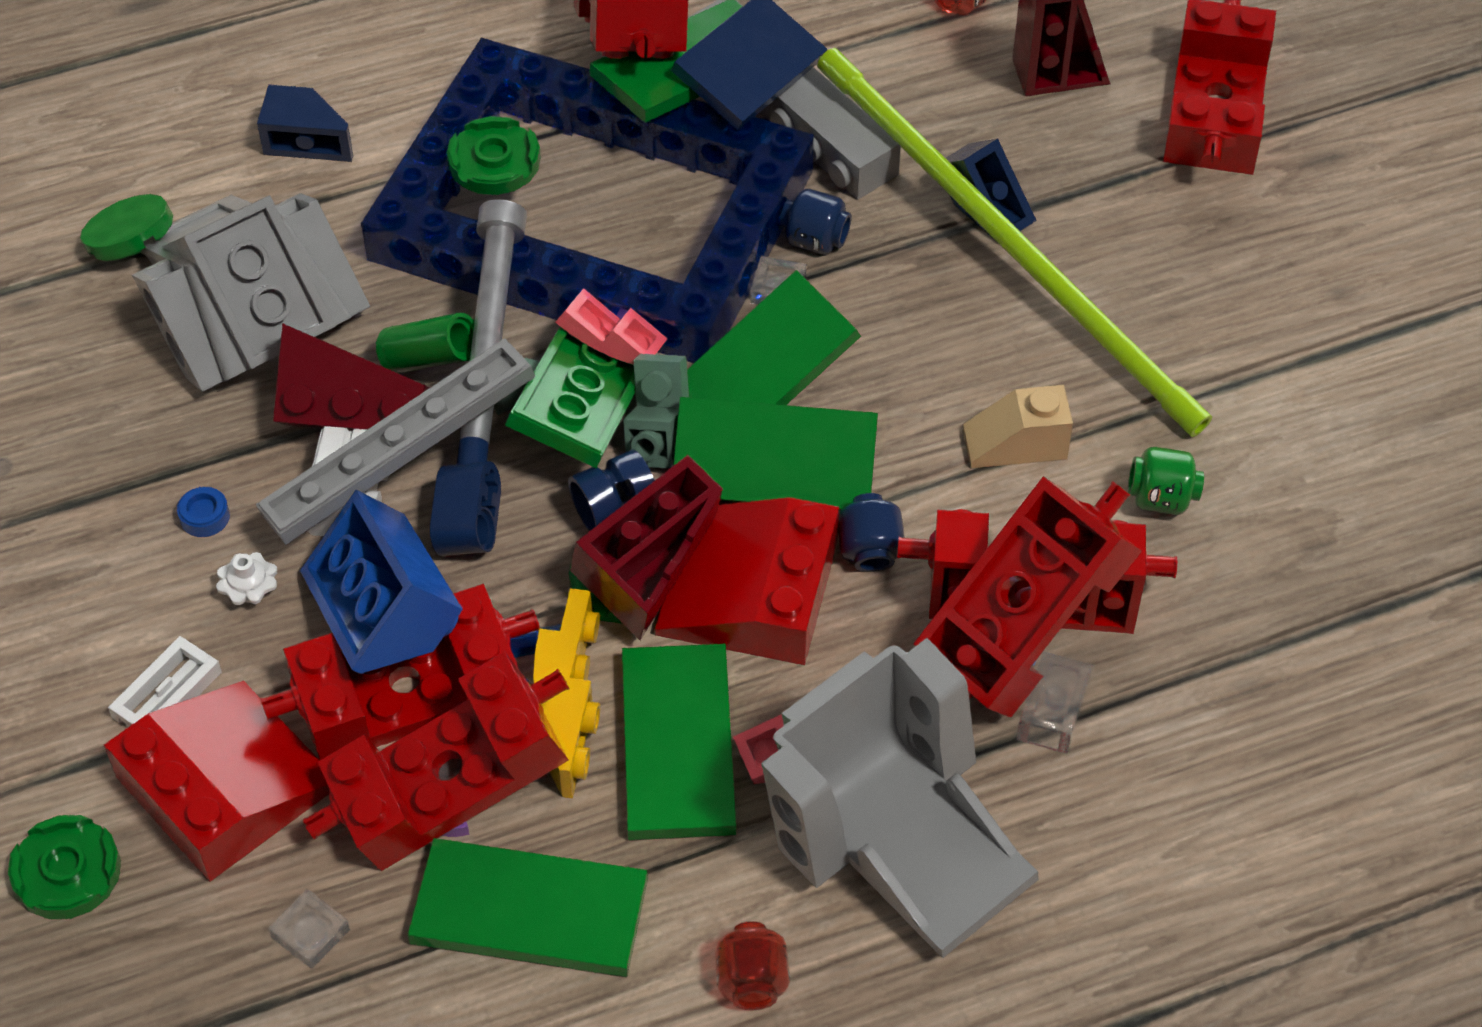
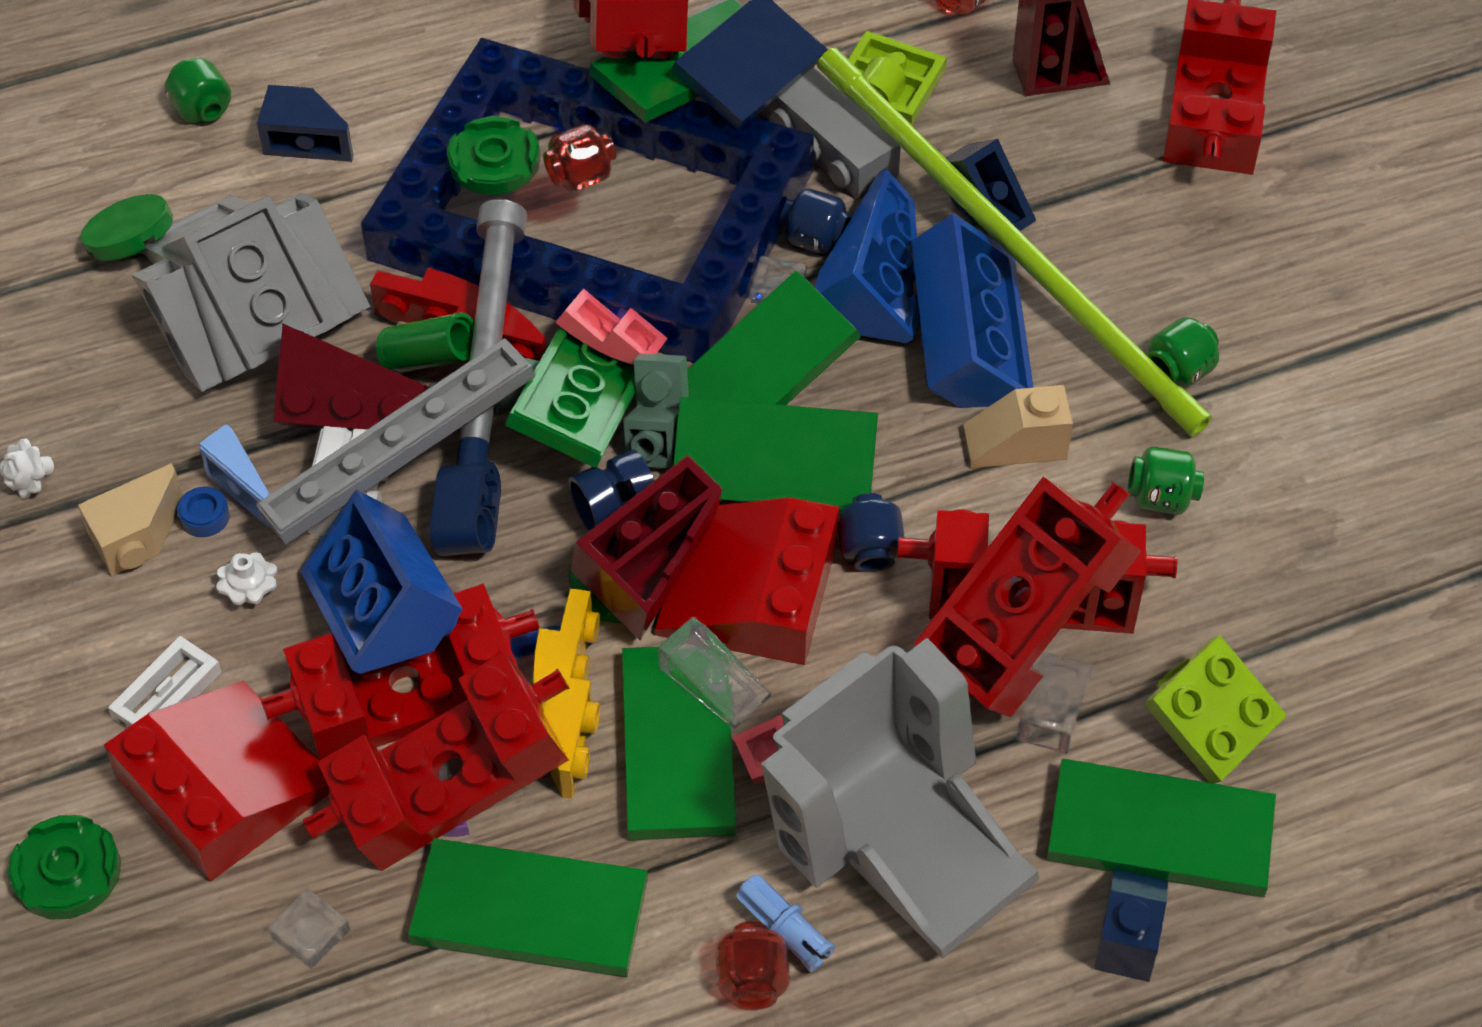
none -> white plant [0,438,54,499]
none -> tan slope [78,463,183,576]
none -> green head [165,58,231,124]
none -> light blue slope [199,425,272,528]
none -> red slope [370,268,546,361]
none -> clear red head [543,124,616,193]
none -> clear slope [658,617,771,730]
none -> light blue axle [736,874,835,972]
none -> blue wedge [814,168,920,343]
none -> lime plate [833,31,947,126]
none -> blue slope [911,213,1034,408]
none -> green tile [1047,758,1276,897]
none -> dark blue slope [1094,868,1168,982]
none -> lime plate [1143,635,1287,784]
none -> green head [1148,317,1219,388]

